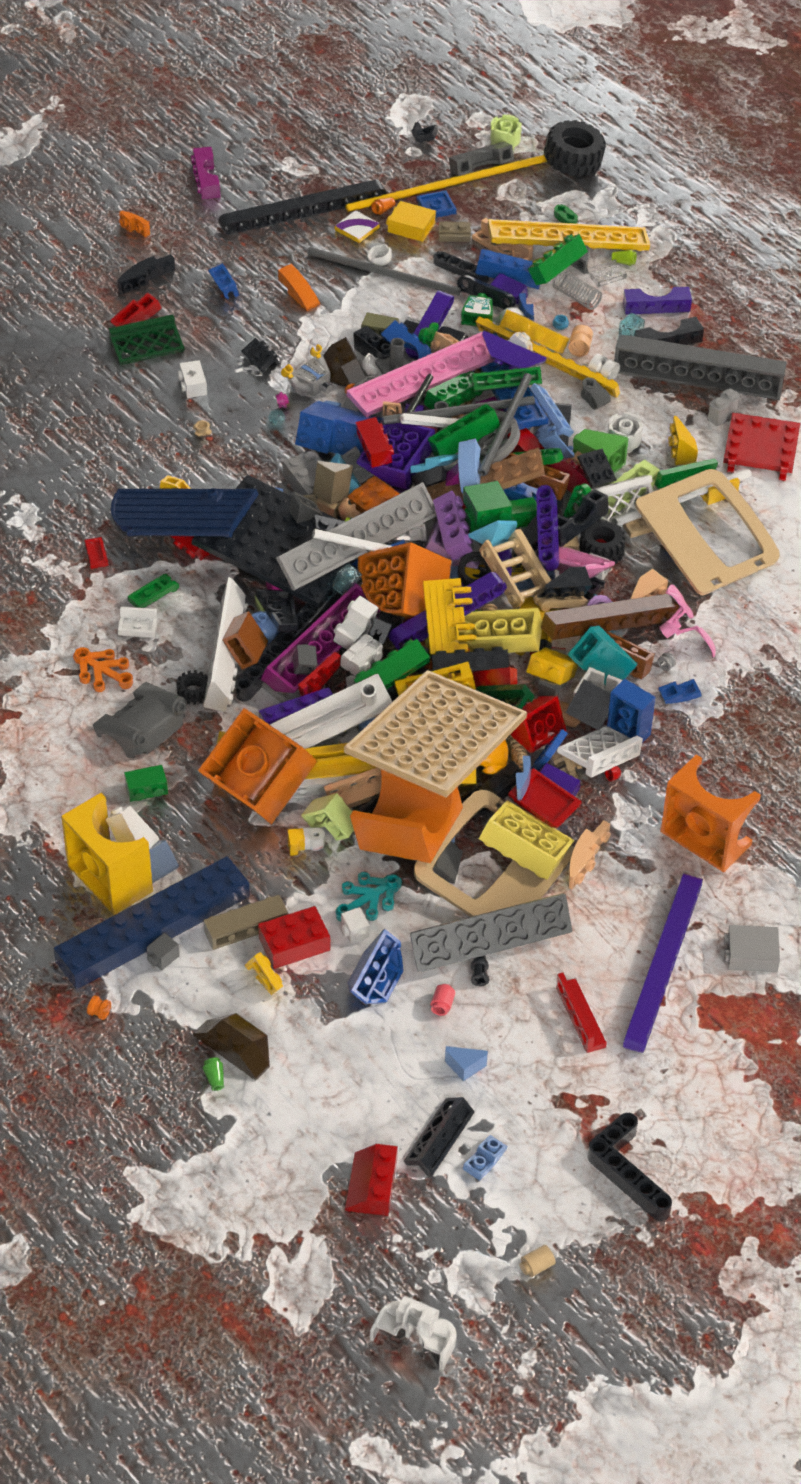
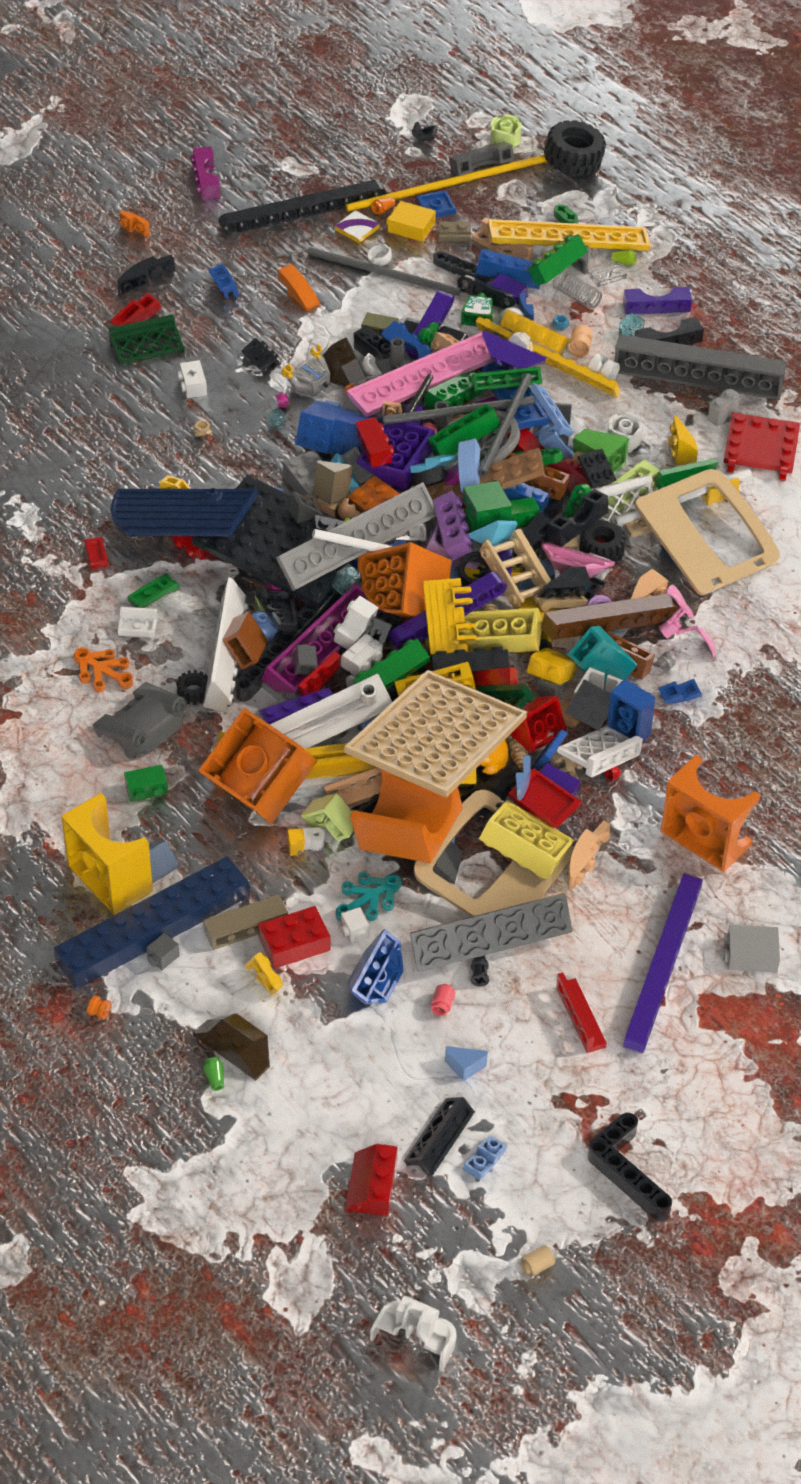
white slope [106,806,159,849] -> none
white axle [400,413,459,428] -> none
dark purple beam [536,485,559,571] -> none
dark grey piece [581,378,611,409] -> none

